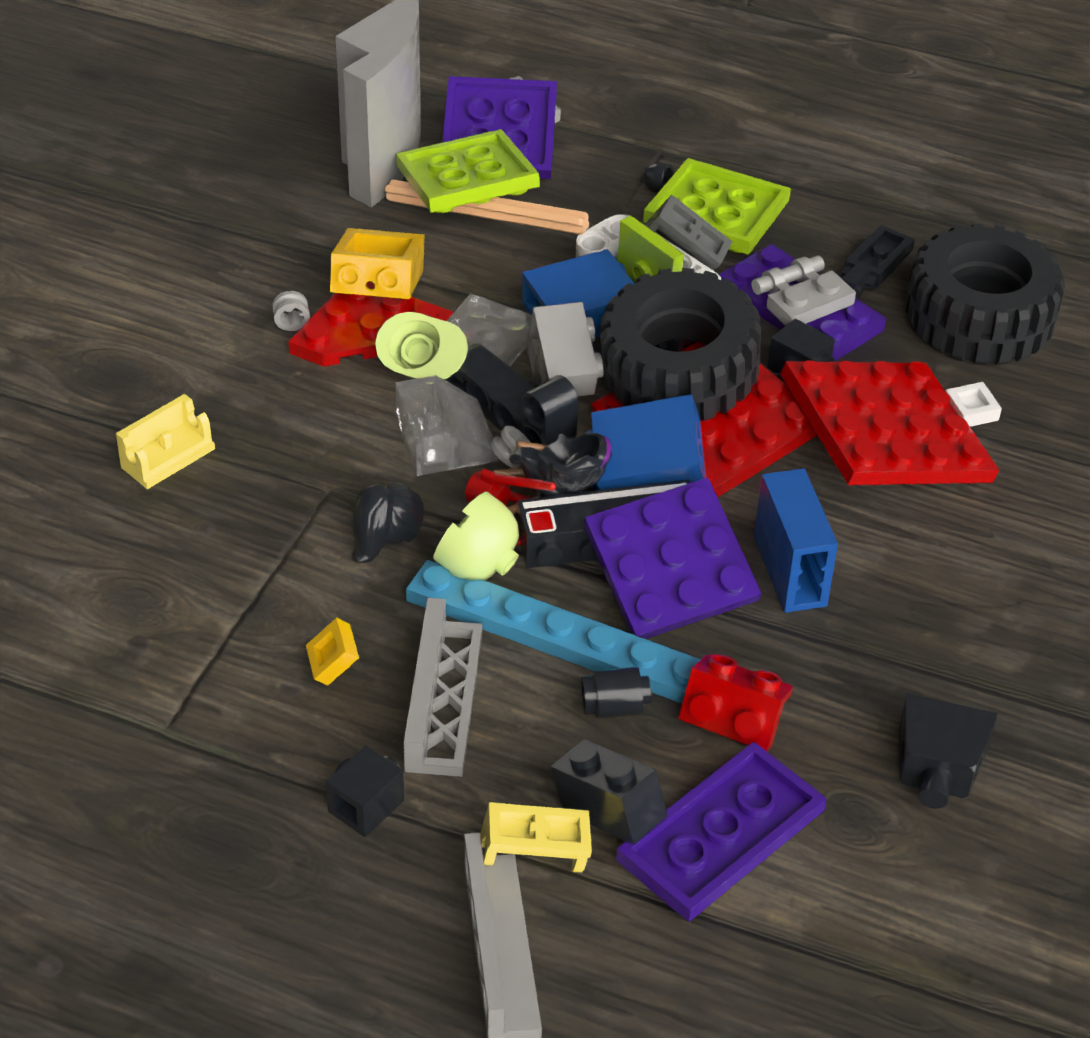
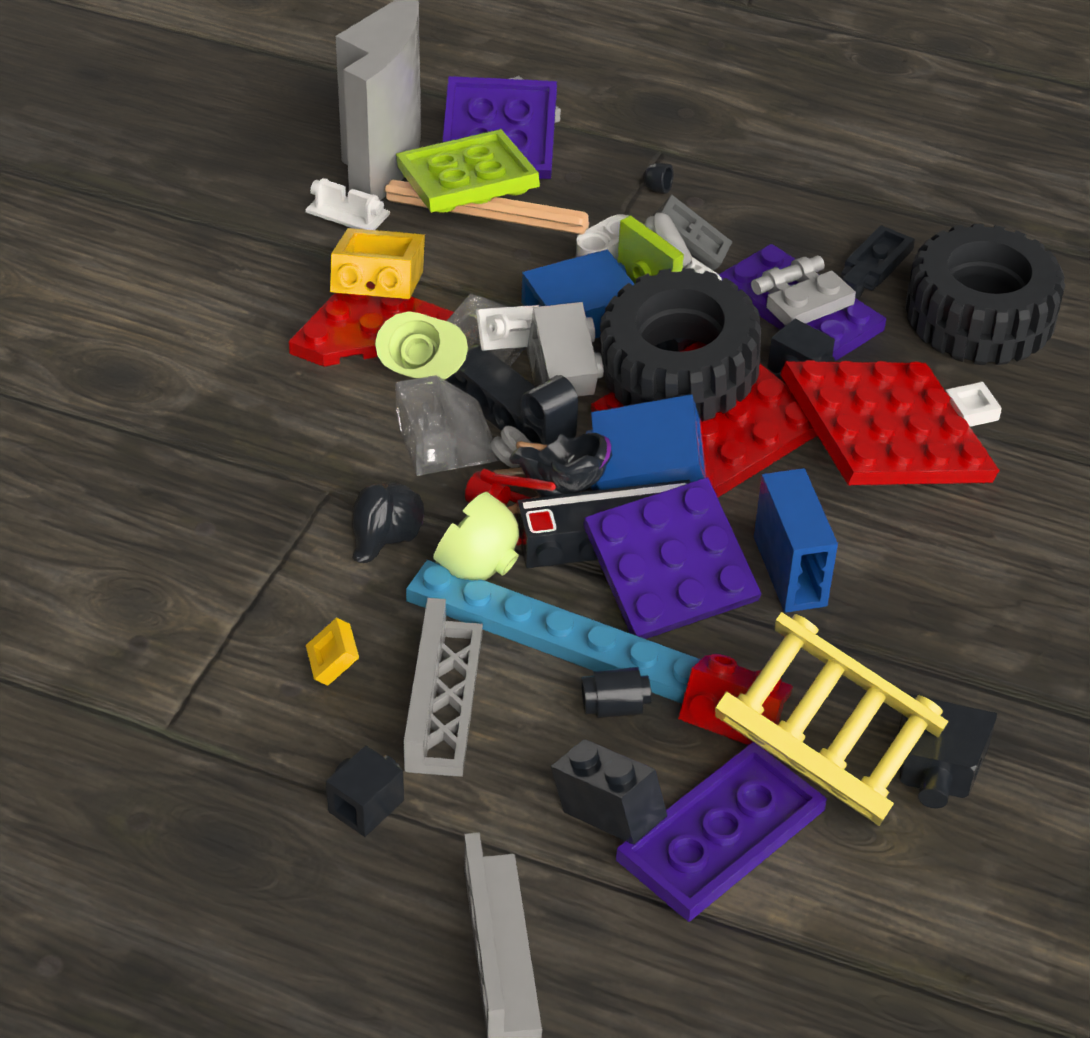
light yellow hinge [116,394,215,489] -> none
light grey bush [272,291,310,331] -> none
light yellow hinge [480,802,592,873] -> none
lime plate [643,158,791,255] -> none
none -> white hinge [305,178,390,230]
none -> white hinge [476,305,539,351]
none -> light grey arm [644,212,692,267]
none -> light yellow fence [715,612,948,826]

